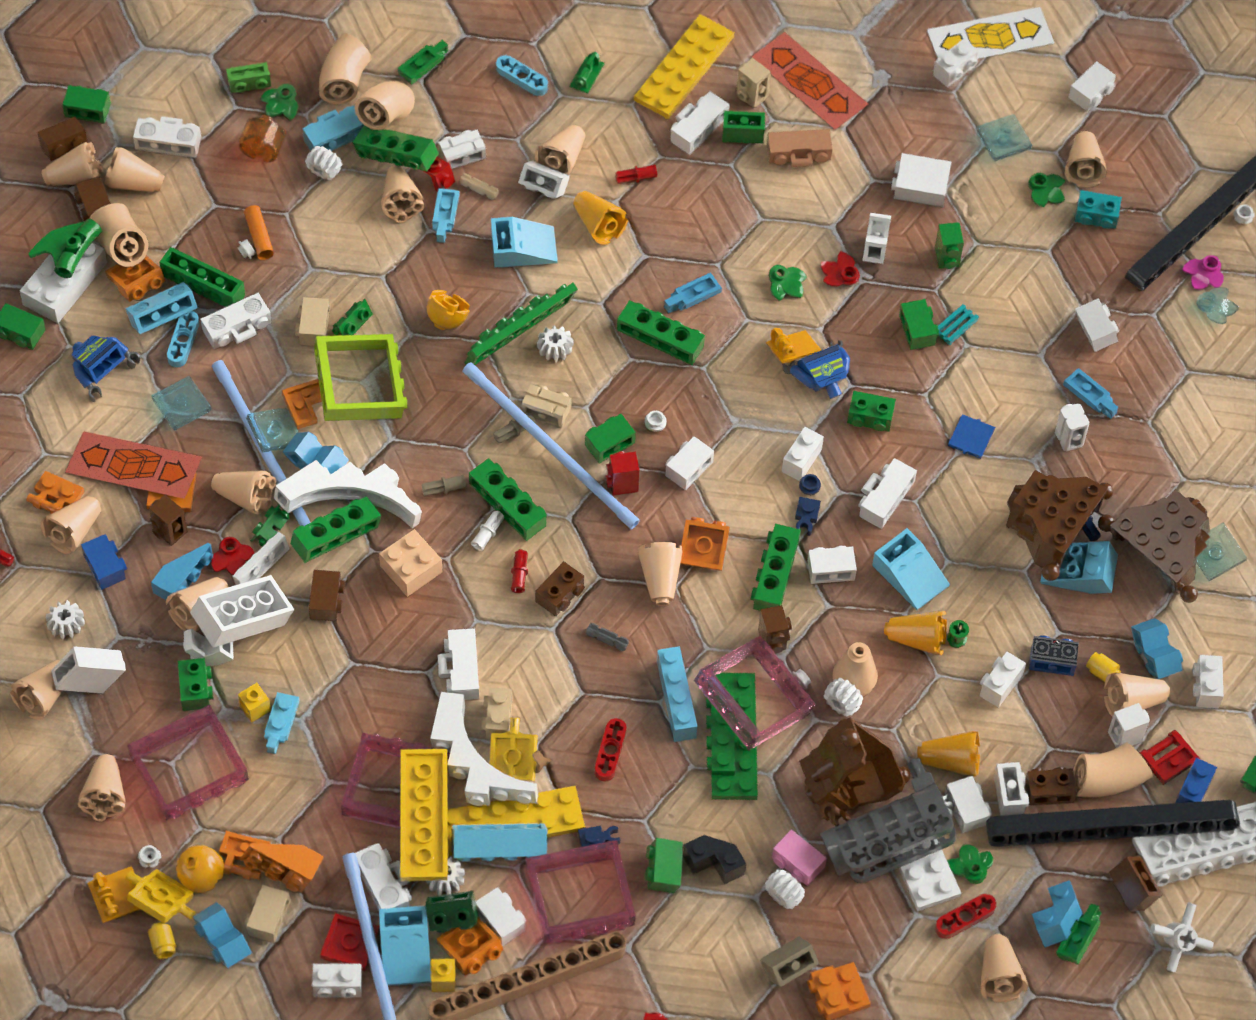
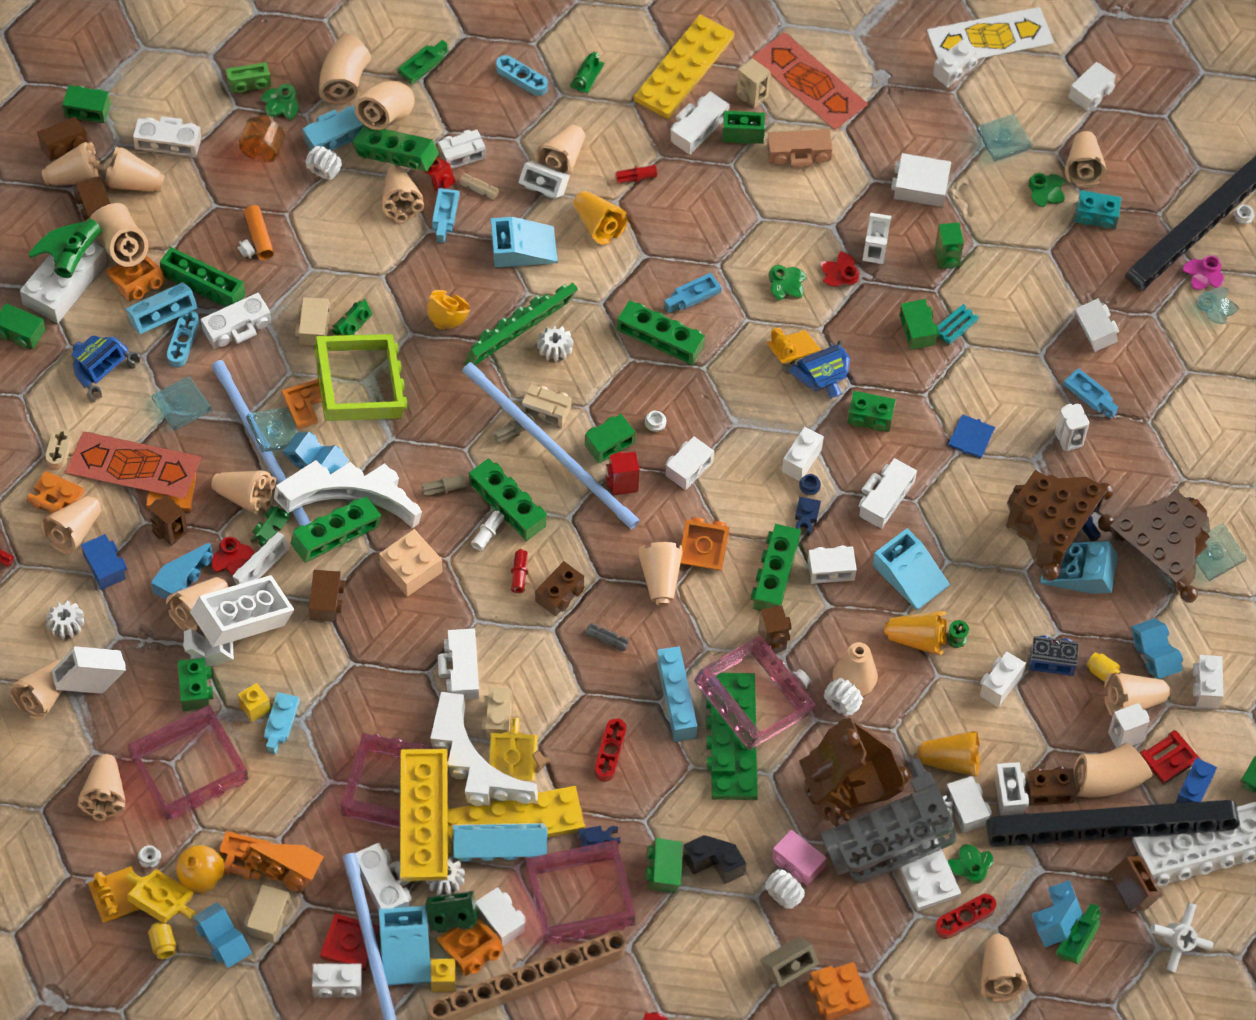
none -> tan beam [46,429,72,469]

